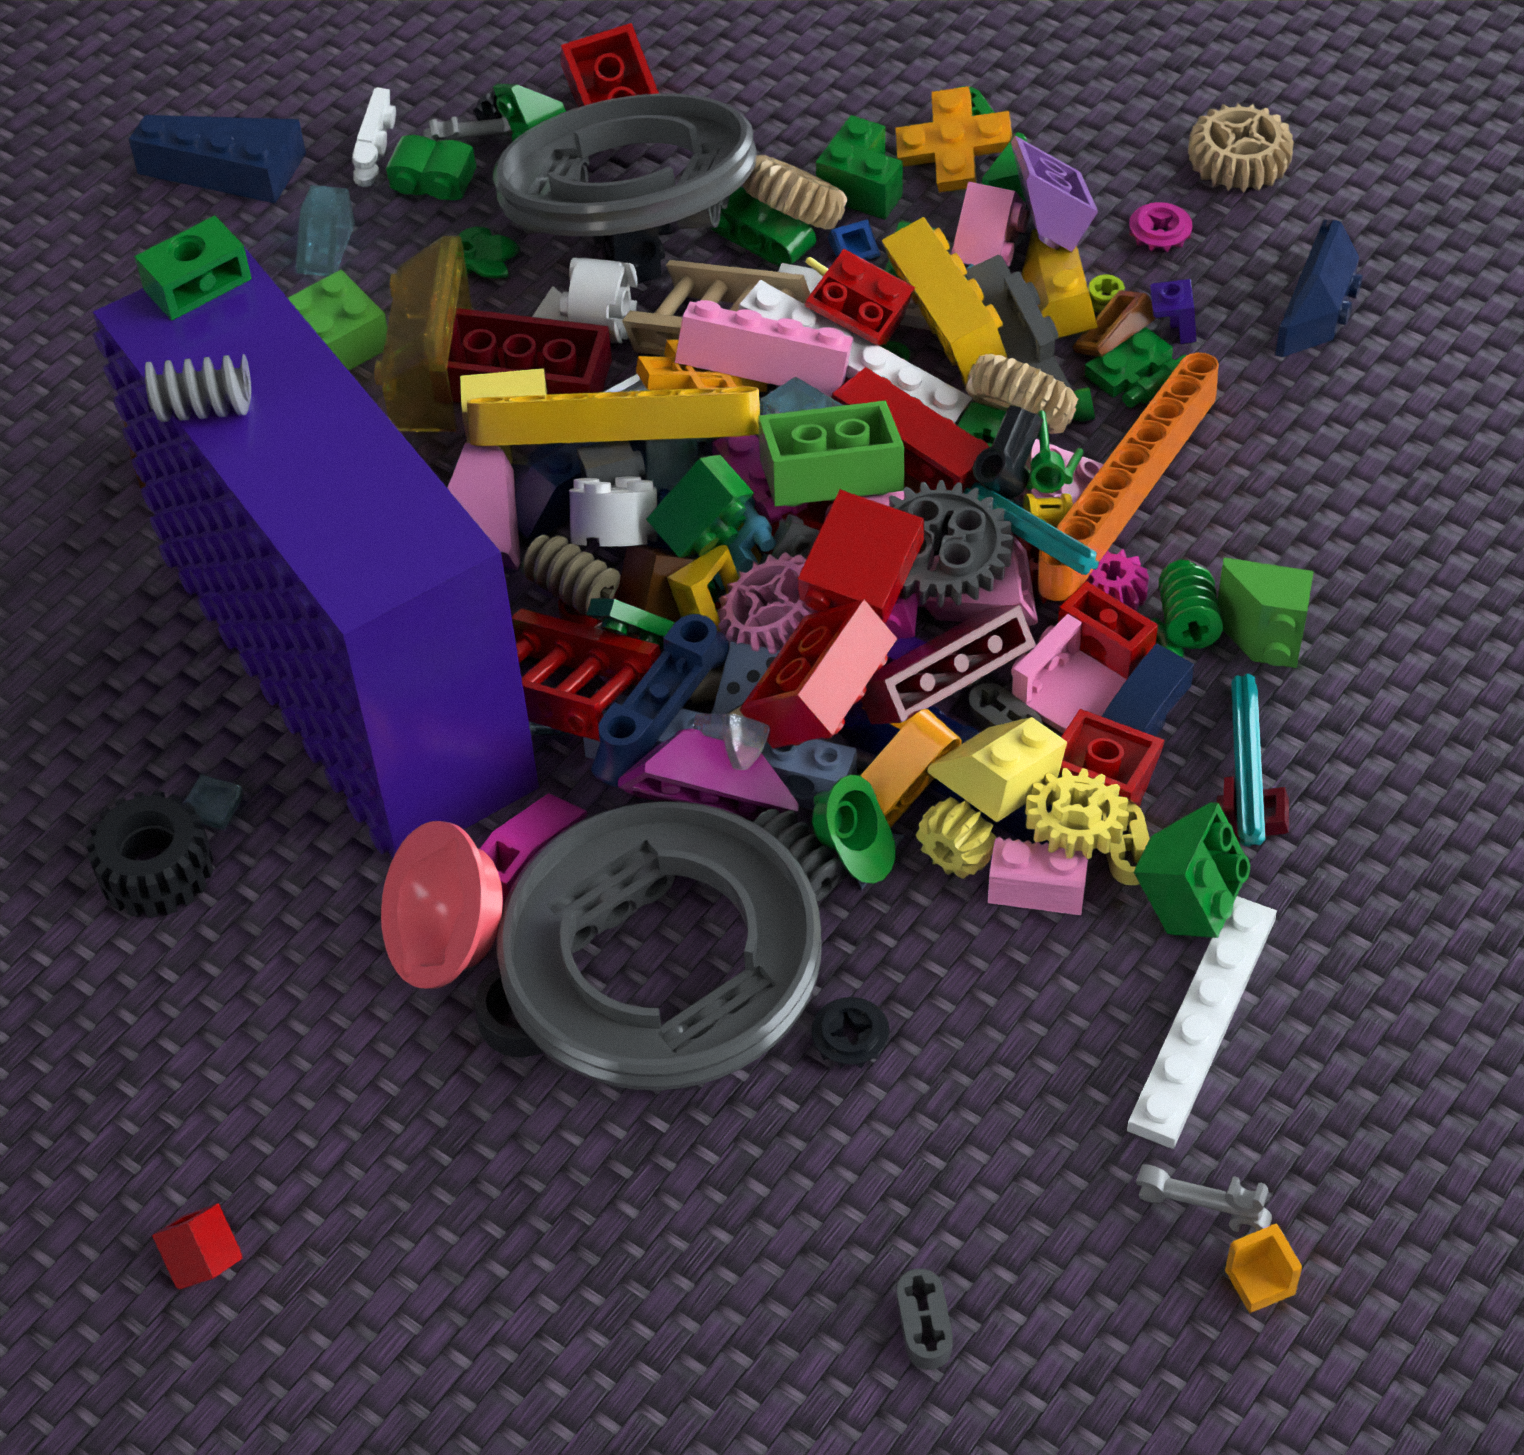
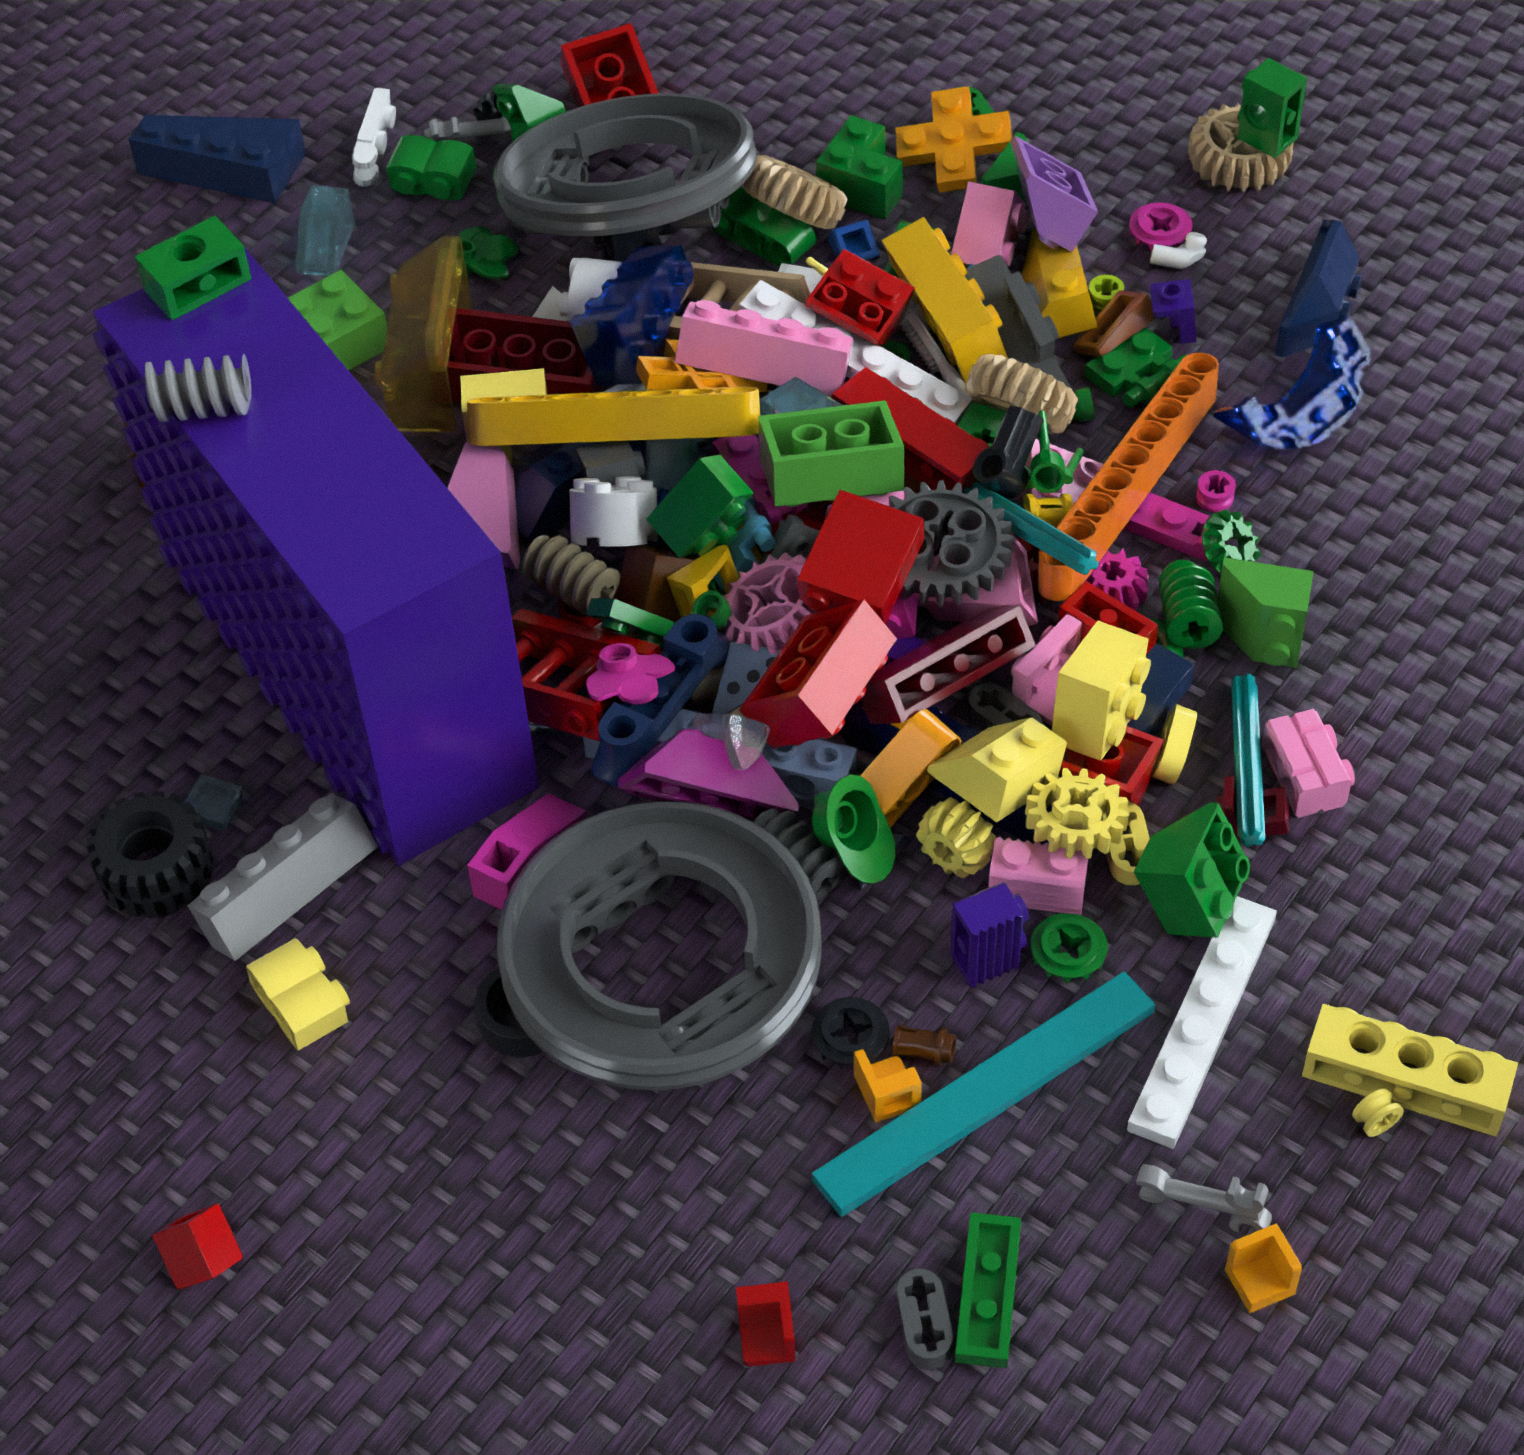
coral piece [381,821,503,989] -> none
none -> light grey brick [187,793,378,961]
none -> light yellow brick [246,938,350,1051]
none -> clear blue wedge [569,245,694,385]
none -> dark pink plate [586,643,675,705]
none -> green hinge [692,590,732,630]
none -> red panel [736,1281,796,1367]
none -> teal tile [812,971,1155,1218]
none -> light orange panel [853,1049,922,1123]
none -> reddish brown pin [892,1024,957,1067]
none -> white piece [900,310,973,401]
none -> dark purple brick [950,882,1029,988]
none -> green plate [955,1212,1021,1369]
none -> green gear [1031,913,1108,983]
none -> light yellow brick [1052,621,1151,761]
none -> dark pink plate [1123,492,1210,562]
none -> white arm [1150,232,1207,269]
none -> light yellow beam [1152,704,1197,785]
none -> dark pink bush [1196,470,1236,513]
none -> green gear [1202,509,1262,574]
none -> clear blue windscreen [1213,316,1371,449]
none -> green brick [1237,58,1307,158]
none -> bright pink brick [1261,709,1355,818]
none -> light yellow brick [1302,1004,1518,1137]
none -> light yellow bush [1352,1088,1404,1137]

